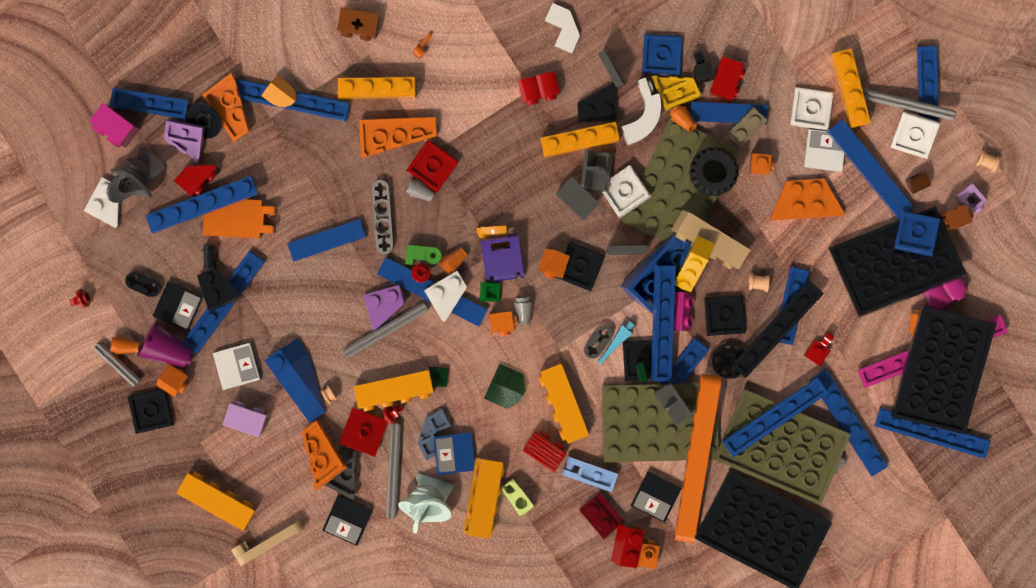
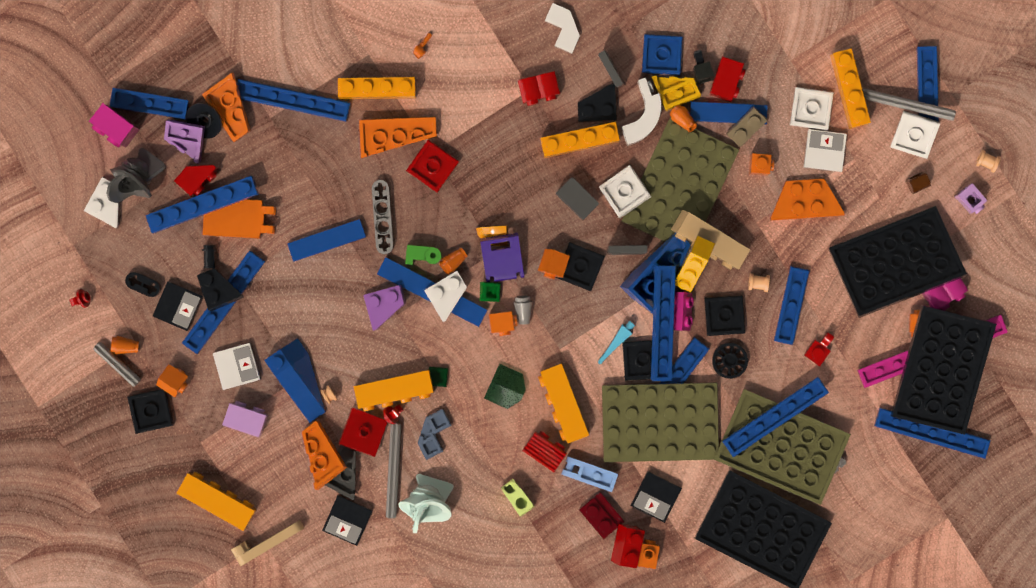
magenta cone [137,322,194,368] -> none
light orange brick [261,75,297,107] -> none
dark orange brick [337,7,380,41] -> none
light grey axle [343,303,428,358] -> none
light grey cone [405,178,435,202] -> none
red plate [411,263,431,283] -> none
blue tile [433,432,475,475] -> none
light orange brick [463,457,504,539] -> none
dark grey panel [581,149,613,192] -> none
dark grey beam [584,326,612,359] -> none
dark green tile [635,362,647,382] -> none
dark grey panel [654,382,693,425] -> none
orange beam [674,374,721,543] -> none
black tyre [689,147,739,196] -> none
black plate [731,281,824,378] -> none
blue plate [809,369,888,477] -> none
blue tile [827,119,914,220] -> none
blue tile [894,211,940,257] -> none
dark orange brick [939,205,974,231] -> none

